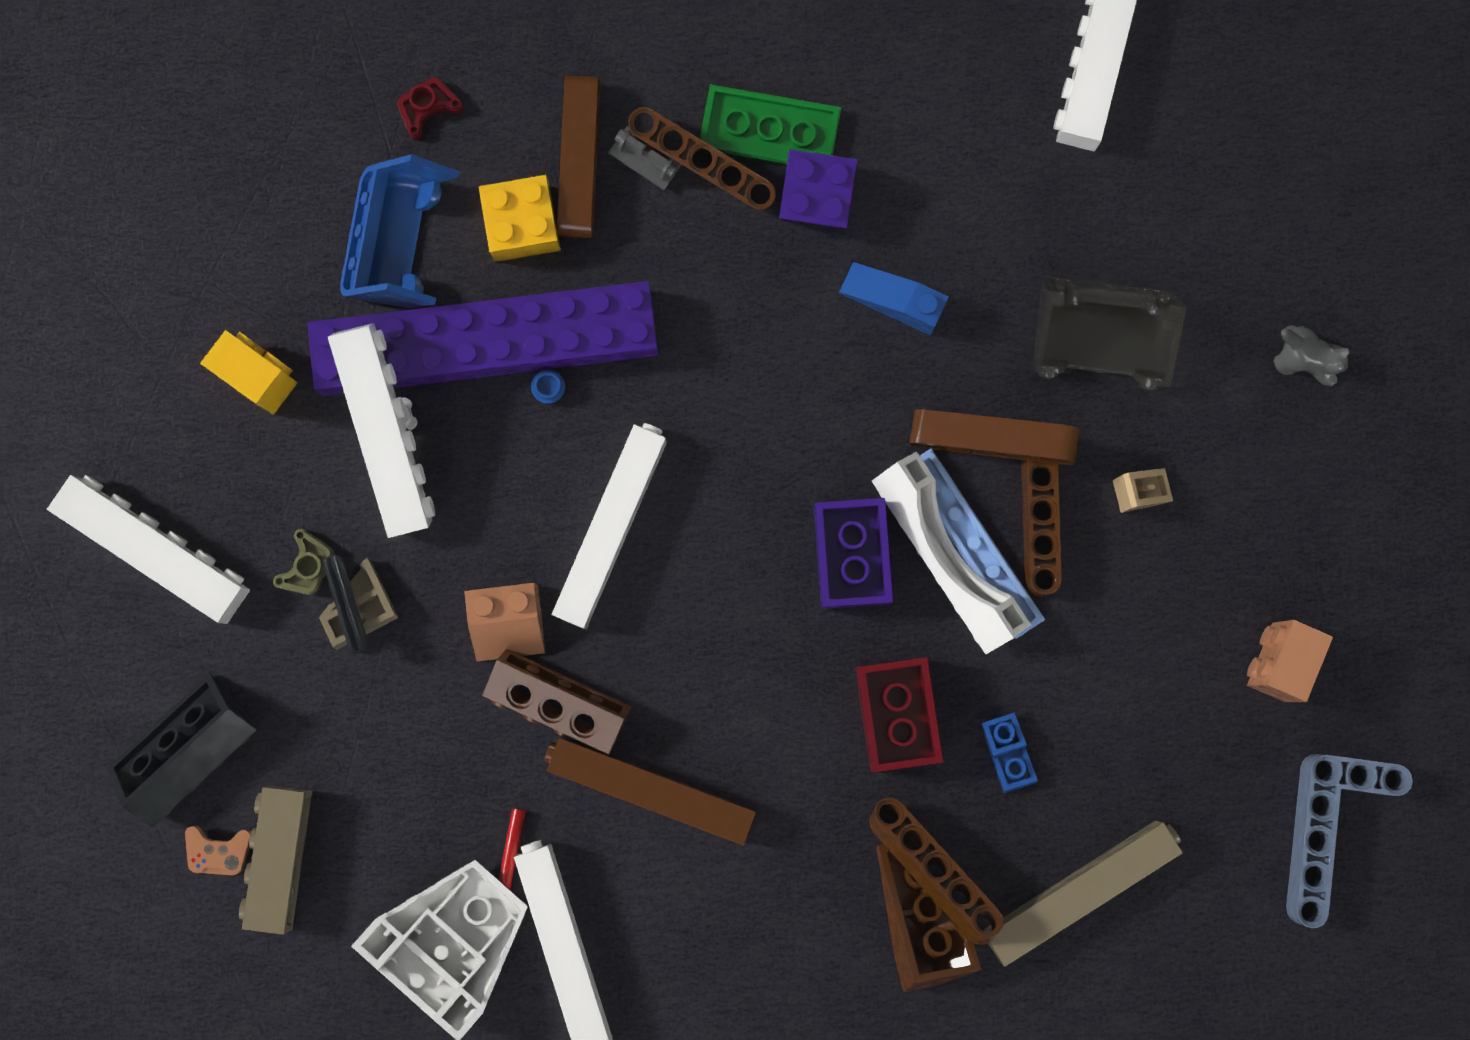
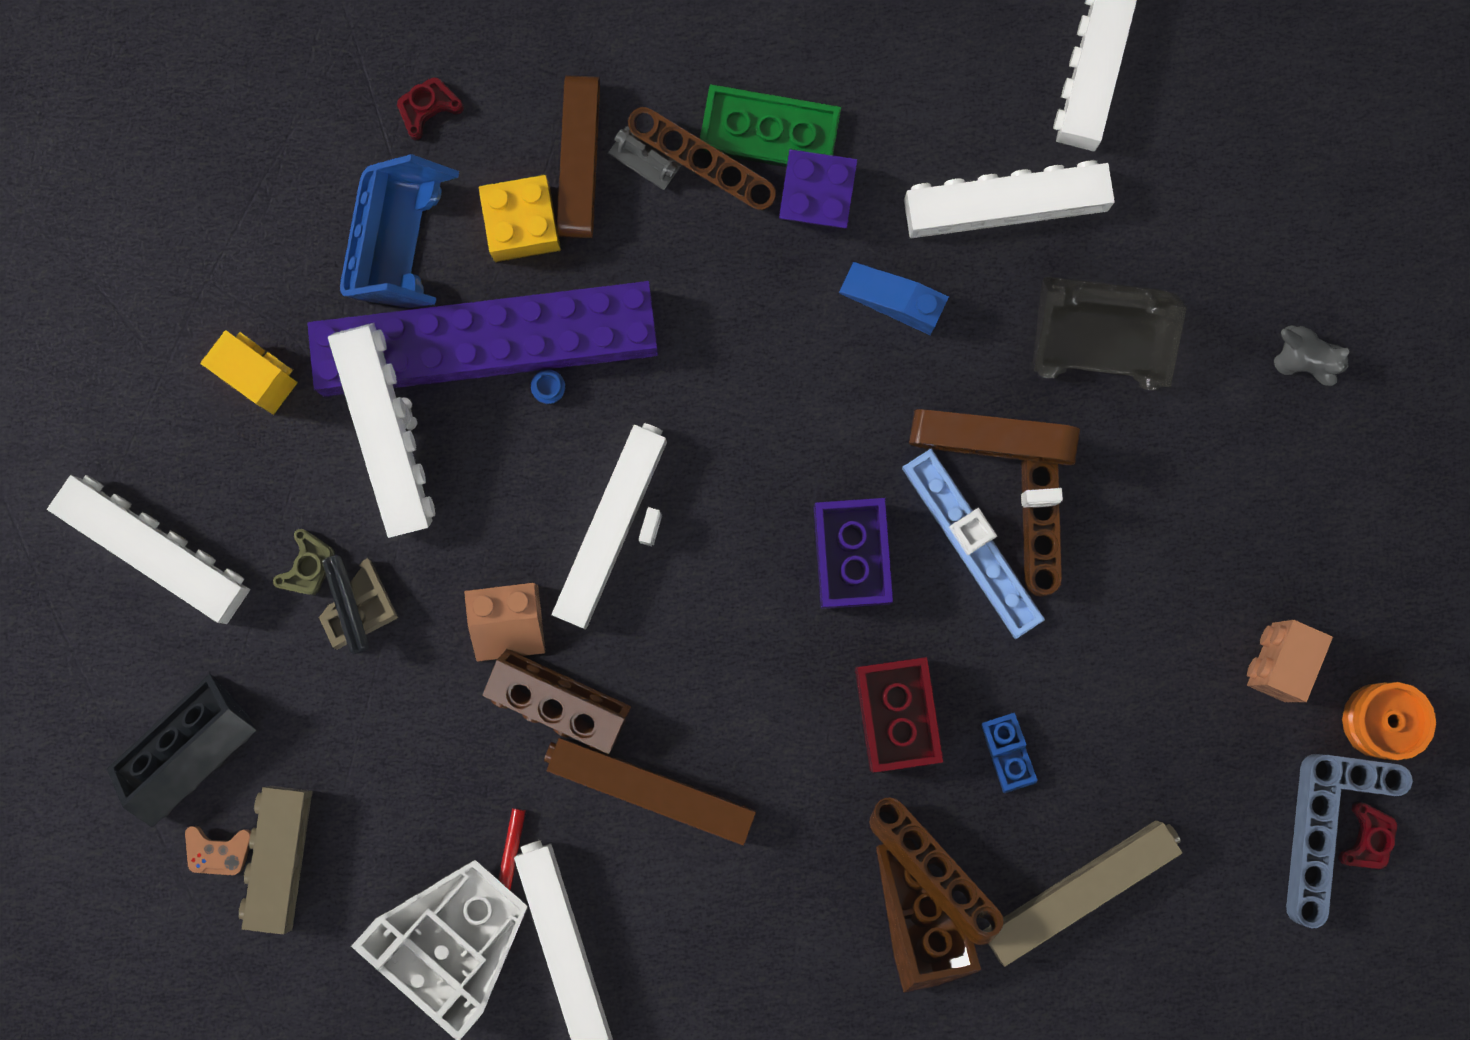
white arch [872,451,1031,654] -> none
tan slope [1113,468,1173,513] -> none
none -> white tile [639,507,662,547]
none -> white brick [904,160,1115,238]
none -> white tile [949,507,997,556]
none -> white tile [1021,488,1063,508]
none -> dark red piece [1339,802,1398,869]
none -> orange wheel [1342,682,1436,760]

